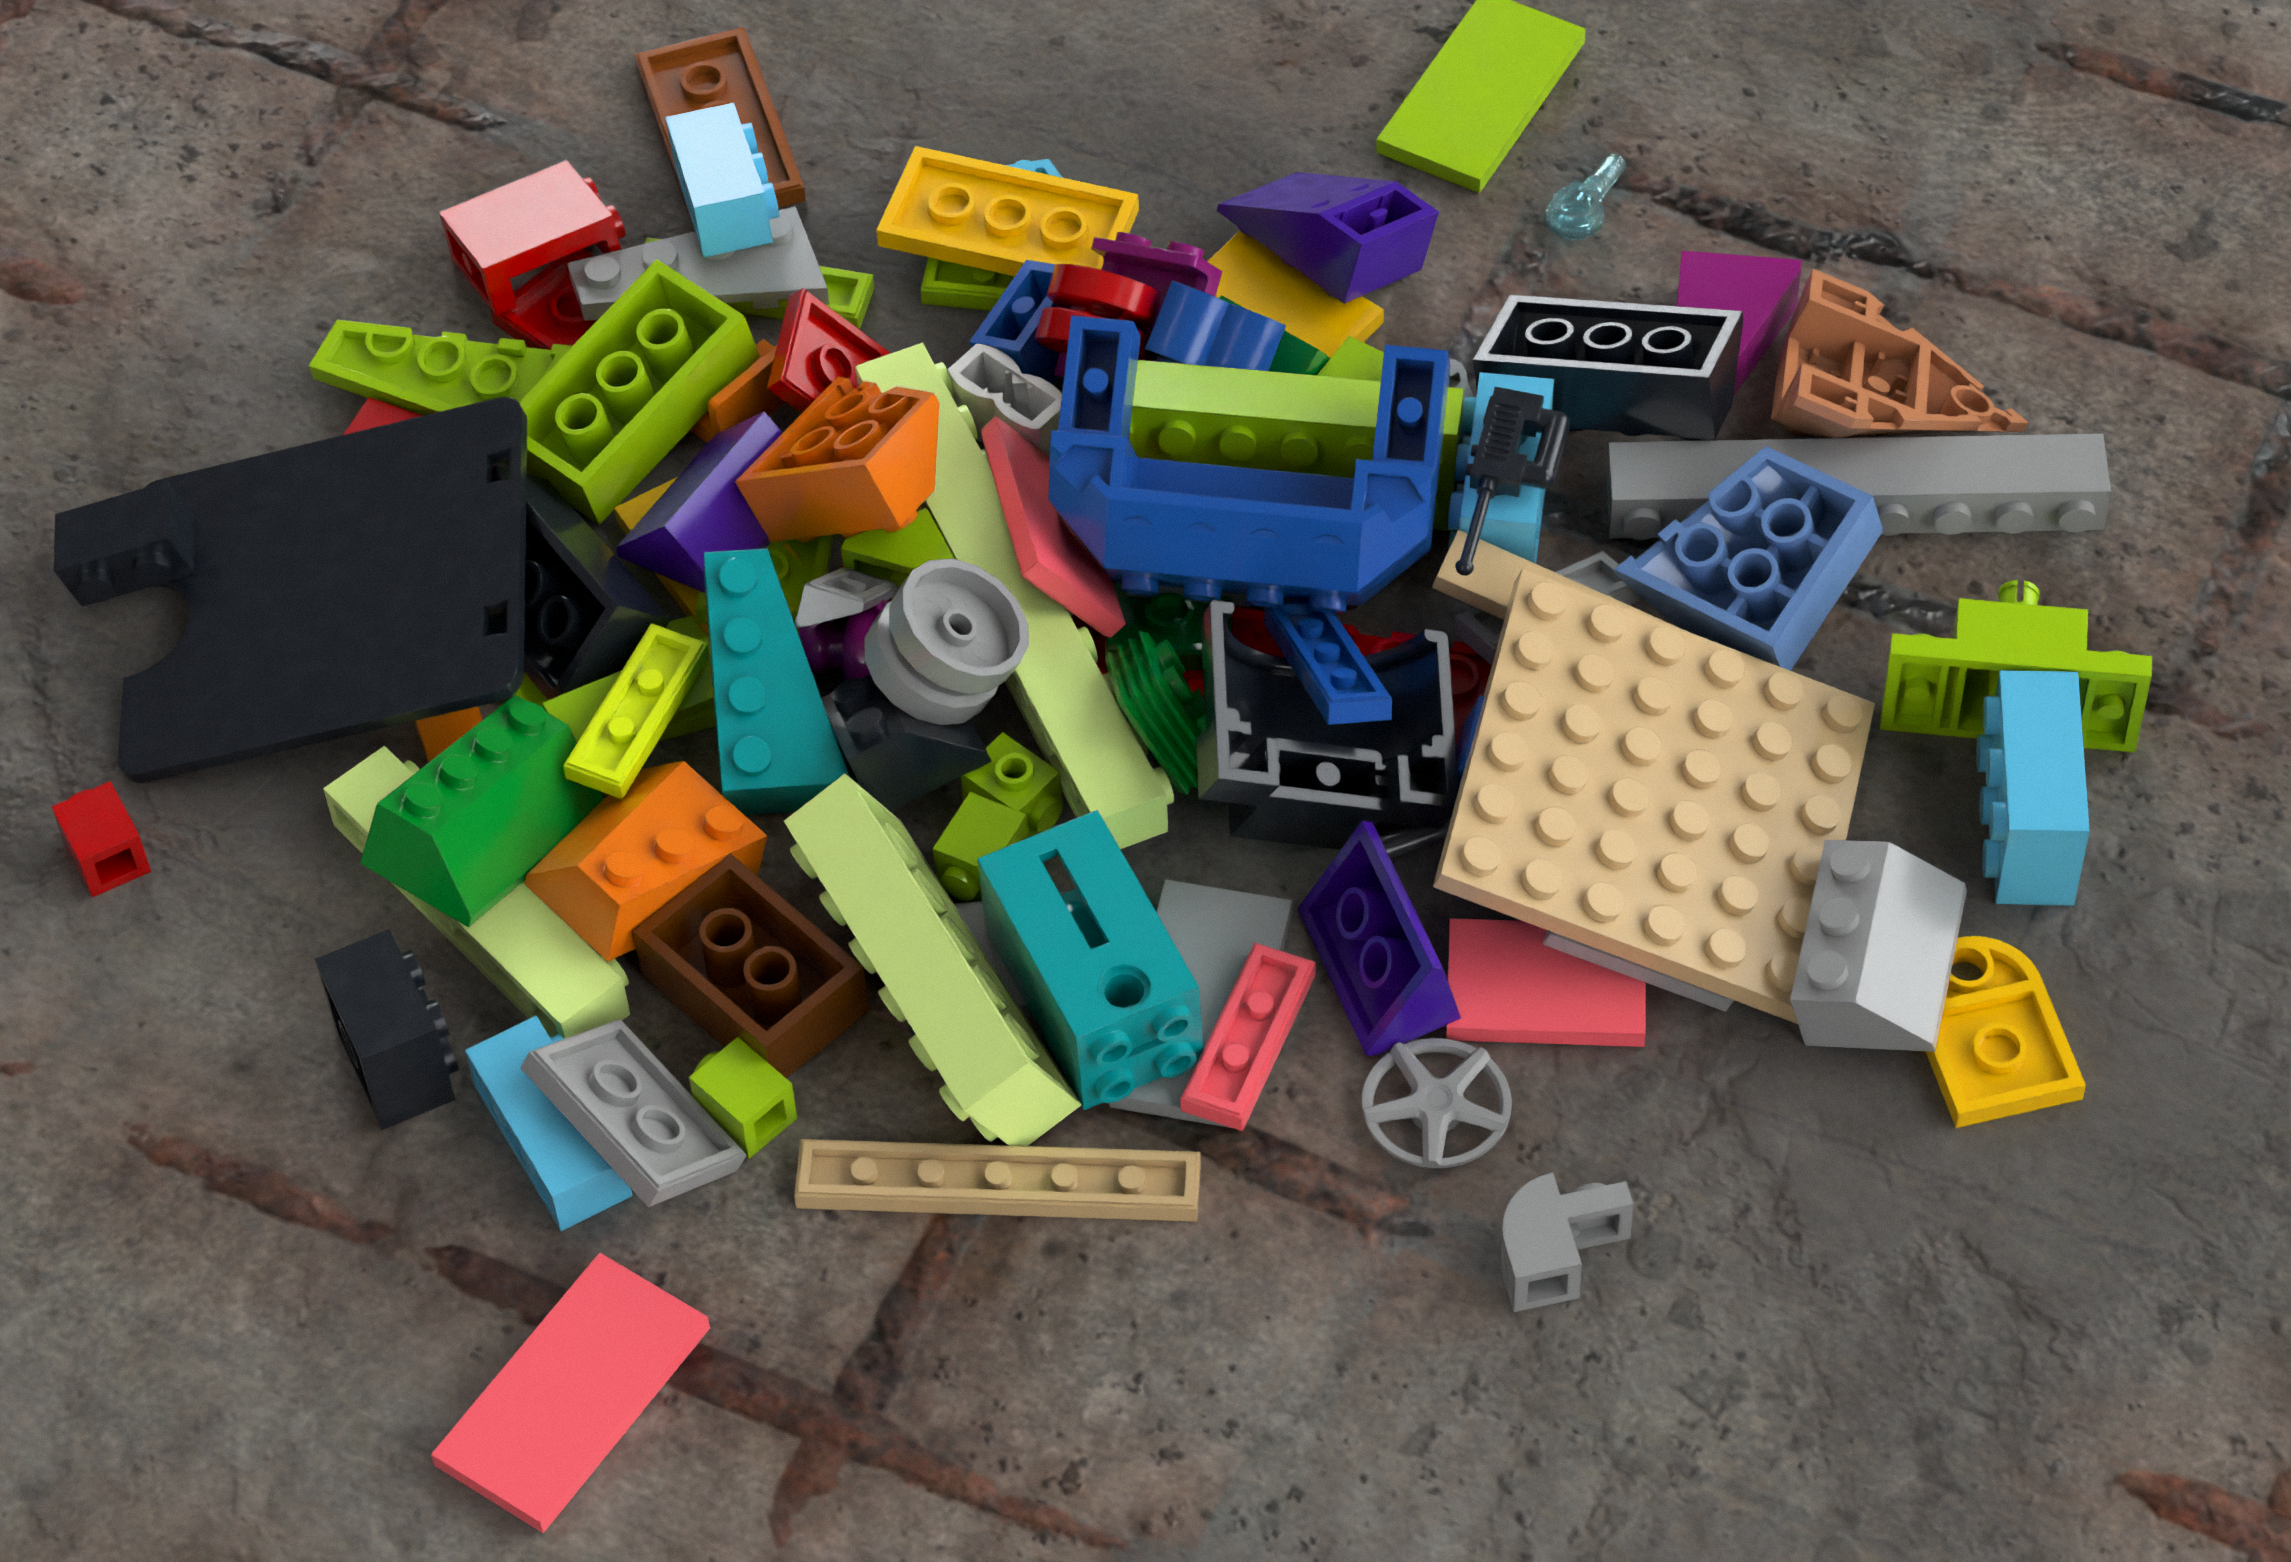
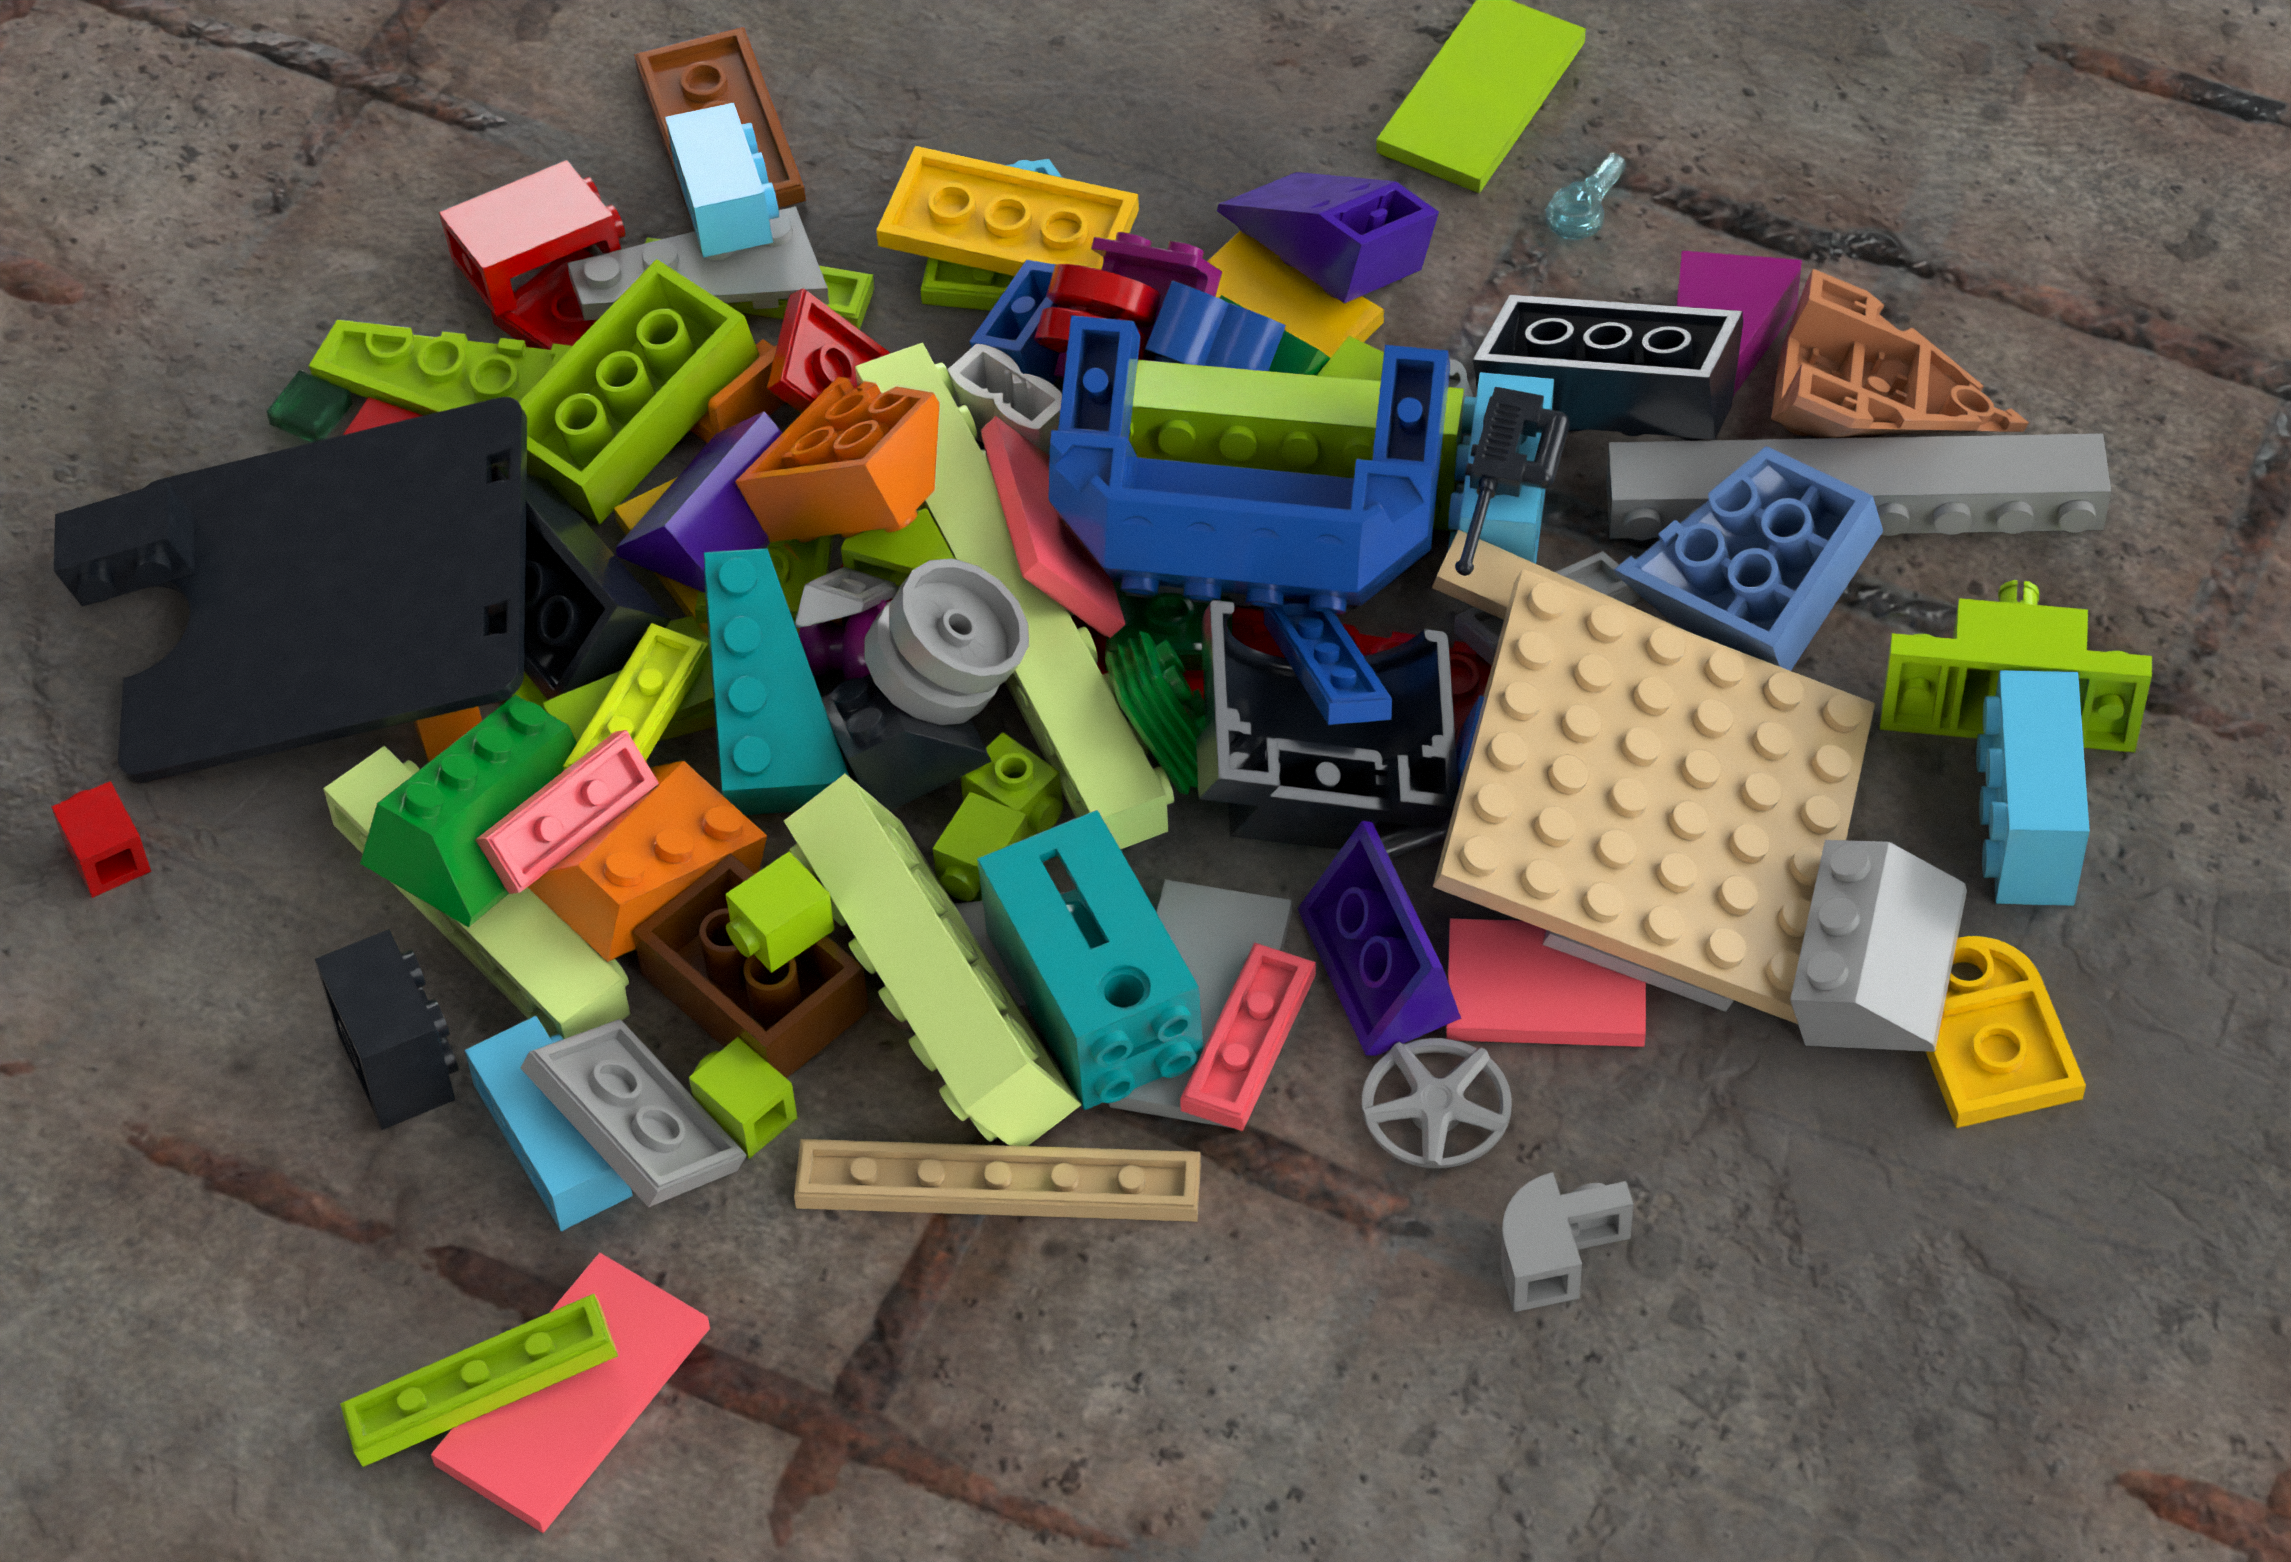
none -> clear green tile [266,370,353,442]
none -> lime tile [340,1294,618,1467]
none -> coral tile [475,730,659,894]
none -> lime brick [726,851,835,973]

